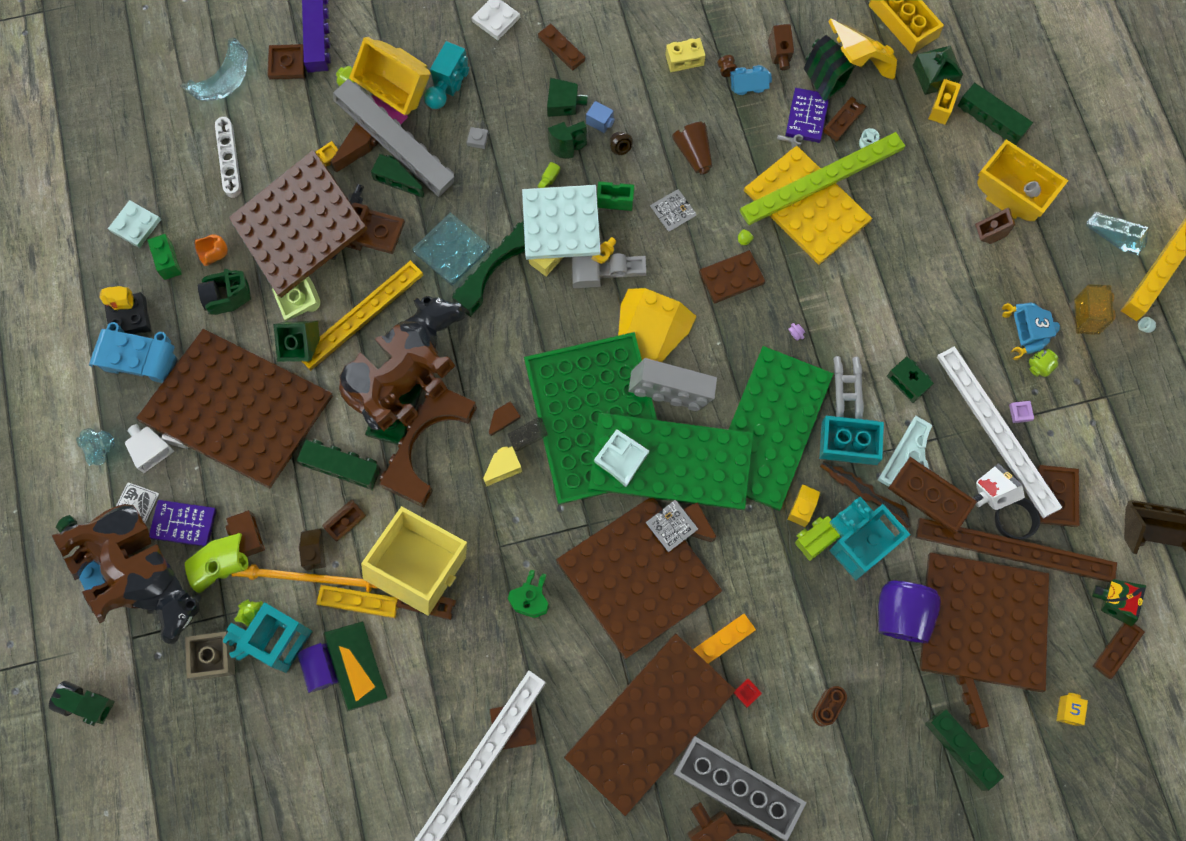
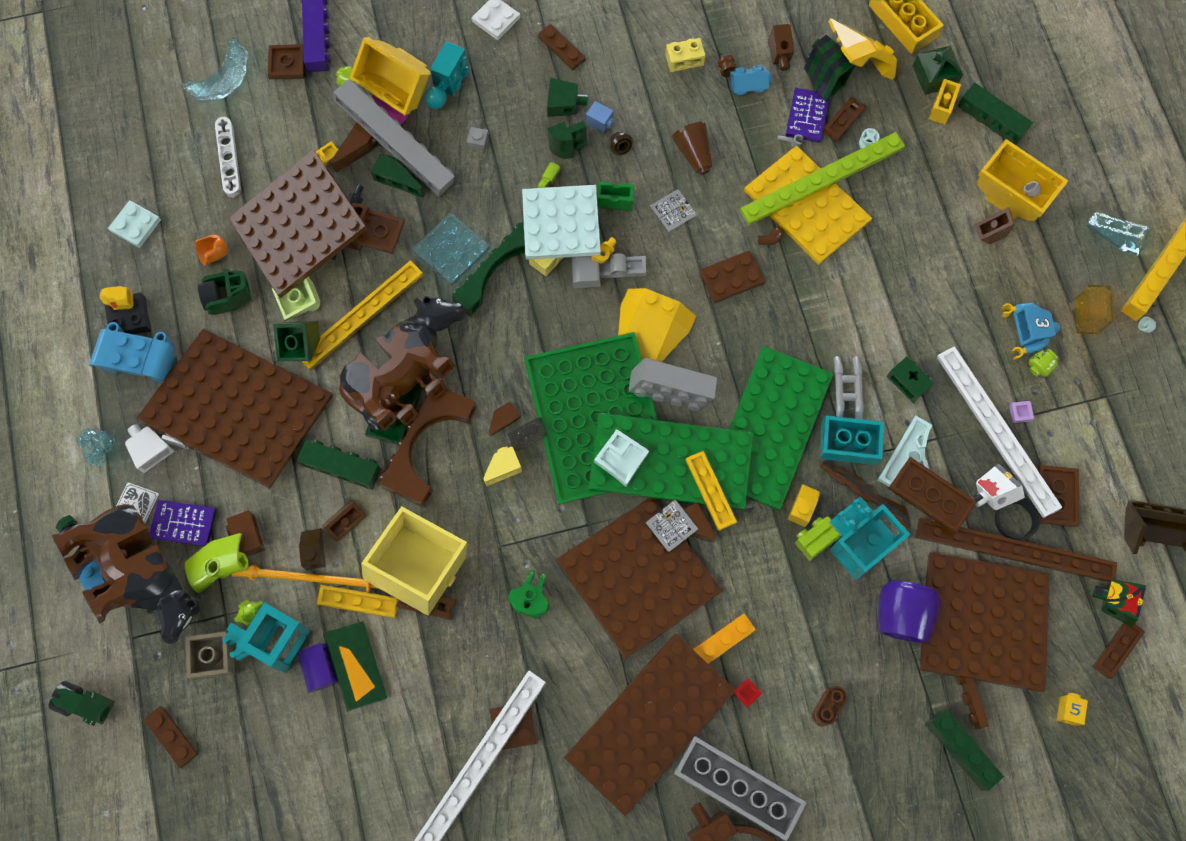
green brick [147,234,182,280] -> none
lime hinge [738,229,754,245] -> none
lavender plate [788,323,805,341] -> none
none -> reddish brown plate [144,706,198,768]
none -> yellow tile [685,451,737,531]
none -> reddish brown arm [758,227,783,245]

